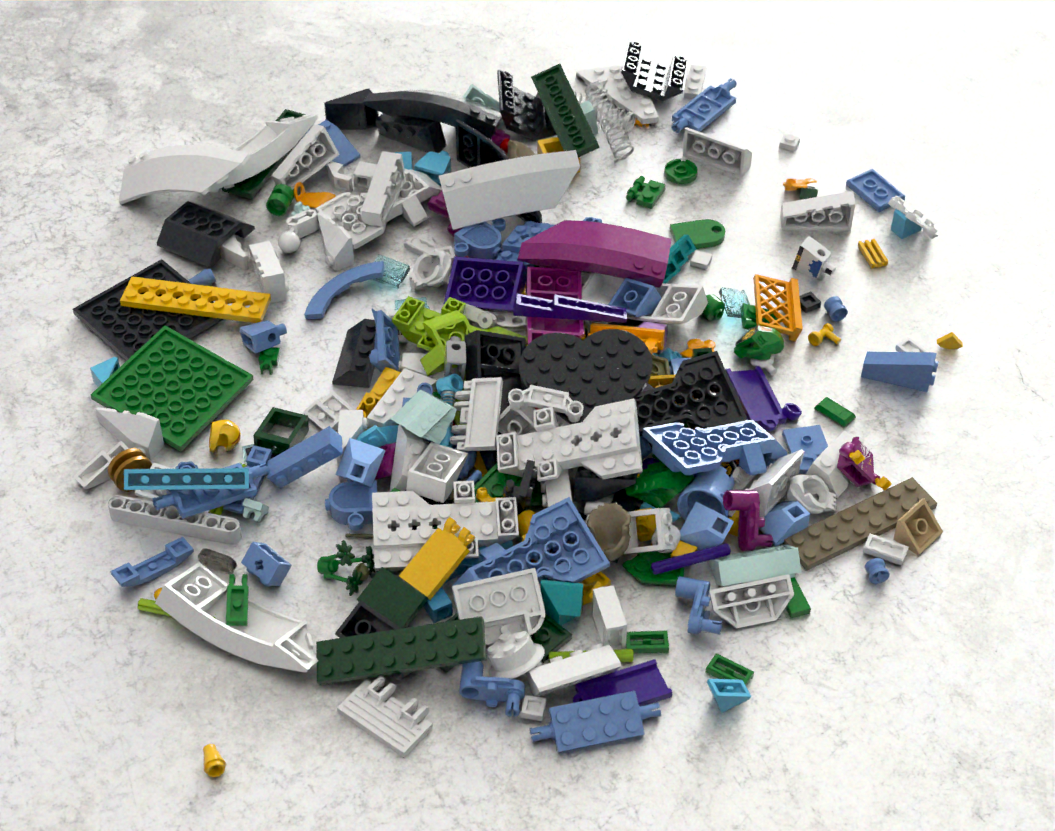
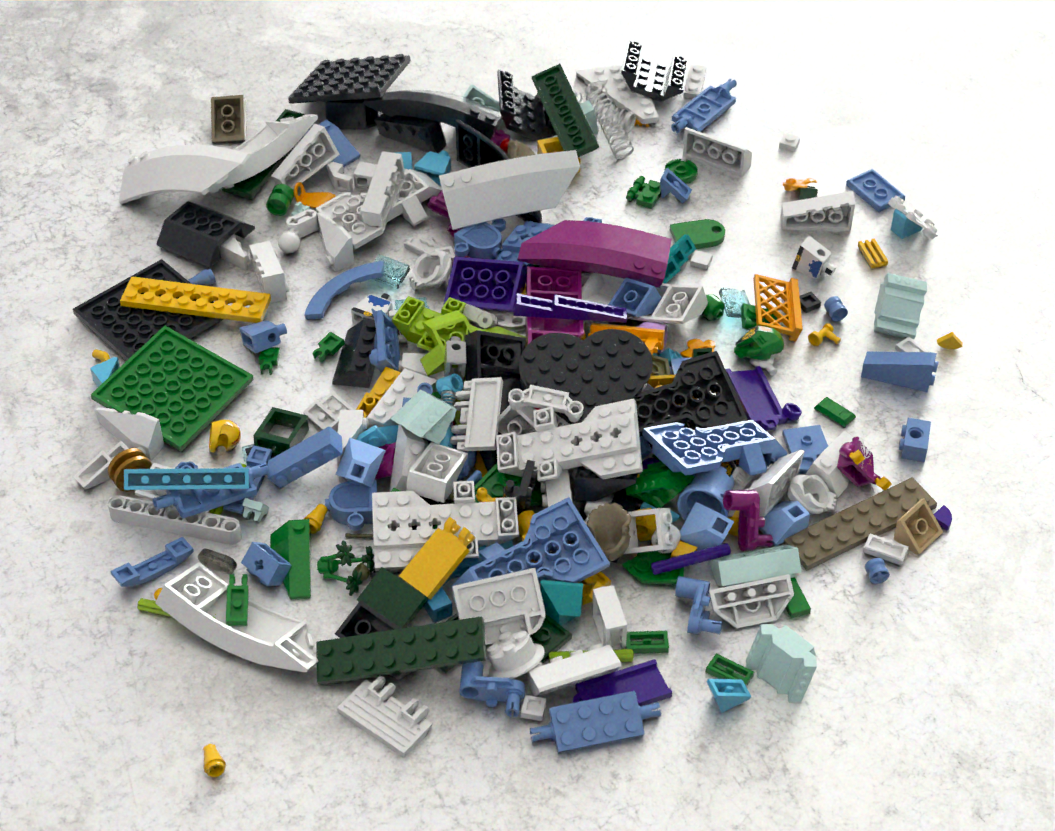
none -> yellow arm [92,349,110,364]
none -> dark tan slope [211,95,247,143]
none -> green wedge [270,519,311,600]
none -> black plate [288,54,411,104]
none -> yellow cone [304,504,328,534]
none -> green plate [312,332,345,362]
none -> white torso [351,293,392,324]
none -> medium blue slope [660,168,692,203]
none -> light aqua slope [746,624,817,702]
none -> light aqua slope [874,273,927,340]
none -> medium blue brick [899,418,931,462]
none -> dark purple tile [934,505,952,531]

